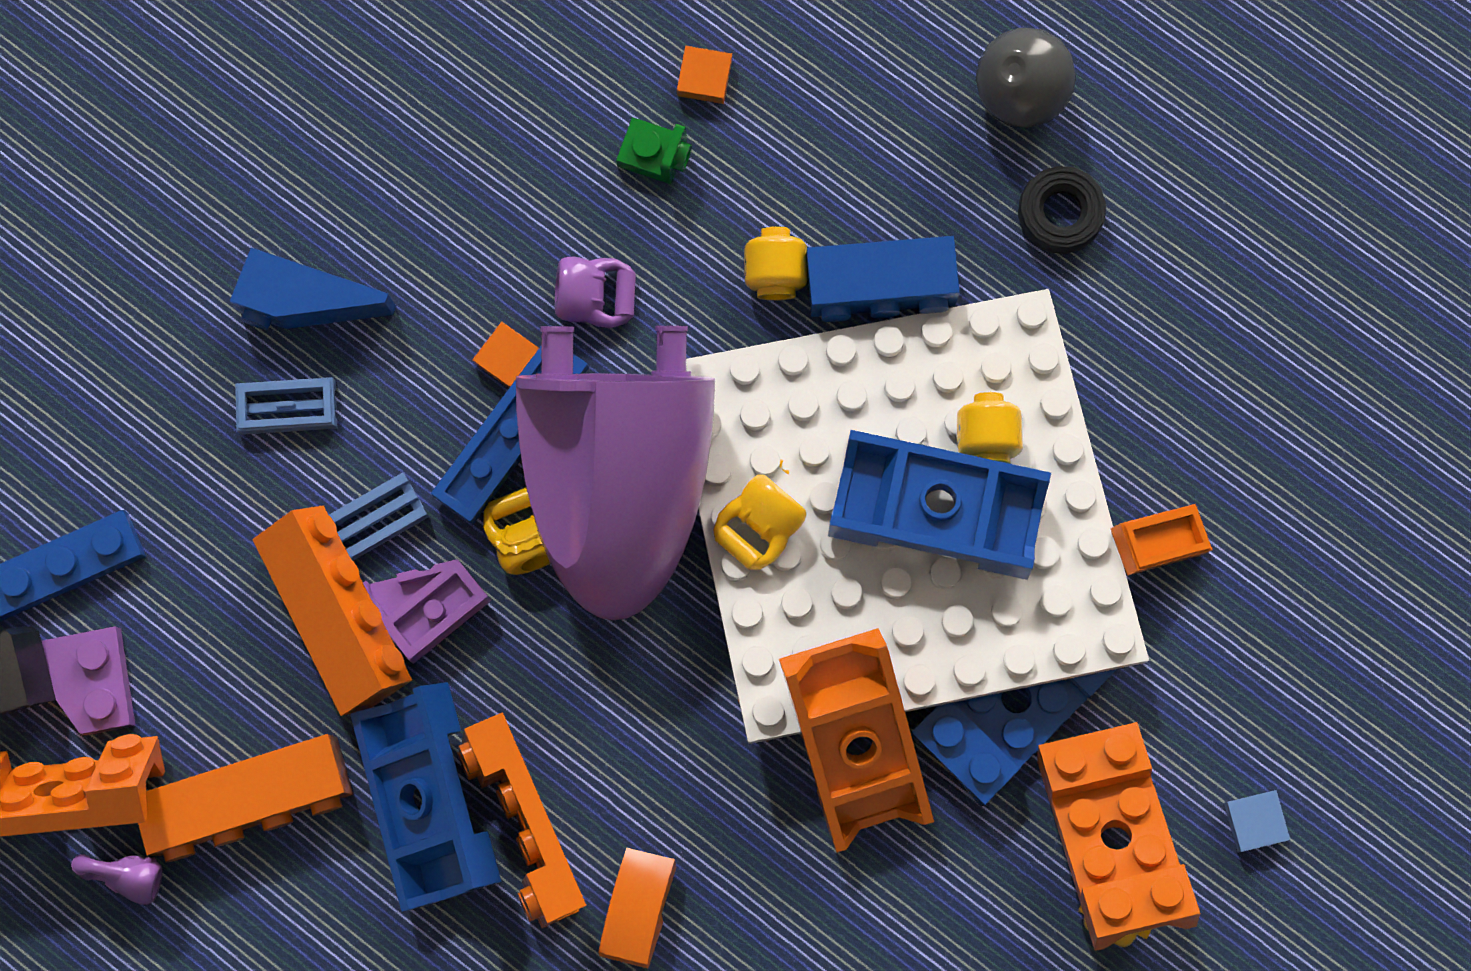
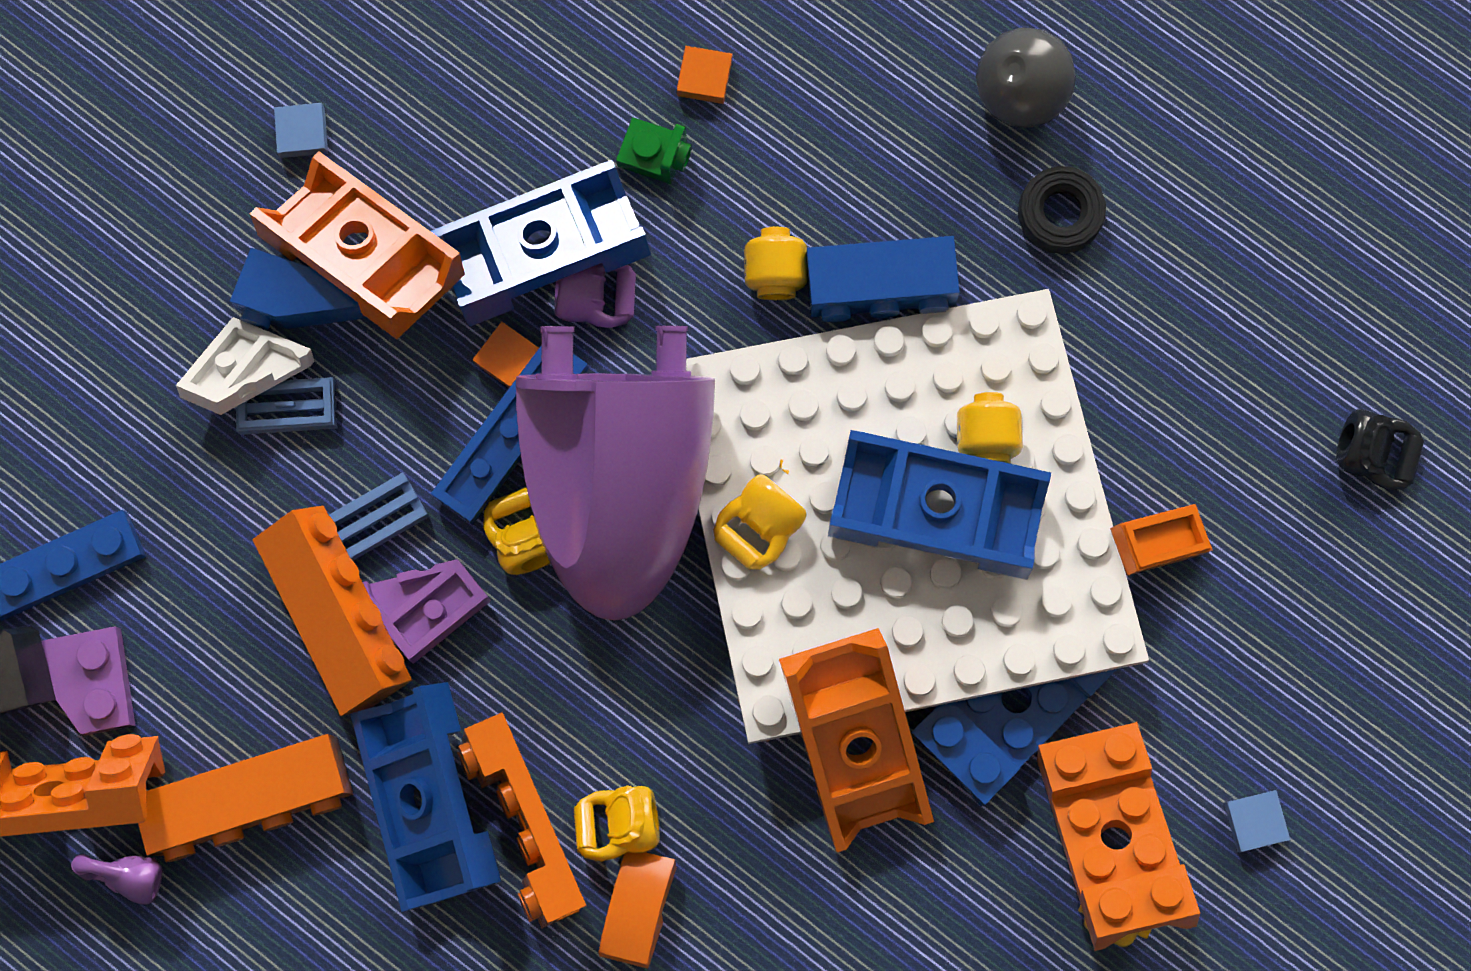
none -> white wing [176,317,314,415]
none -> piece [249,152,465,339]
none -> medium blue tile [274,103,328,158]
none -> piece [431,160,651,327]
none -> yellow piece [574,785,660,862]
none -> black piece [1336,409,1424,490]

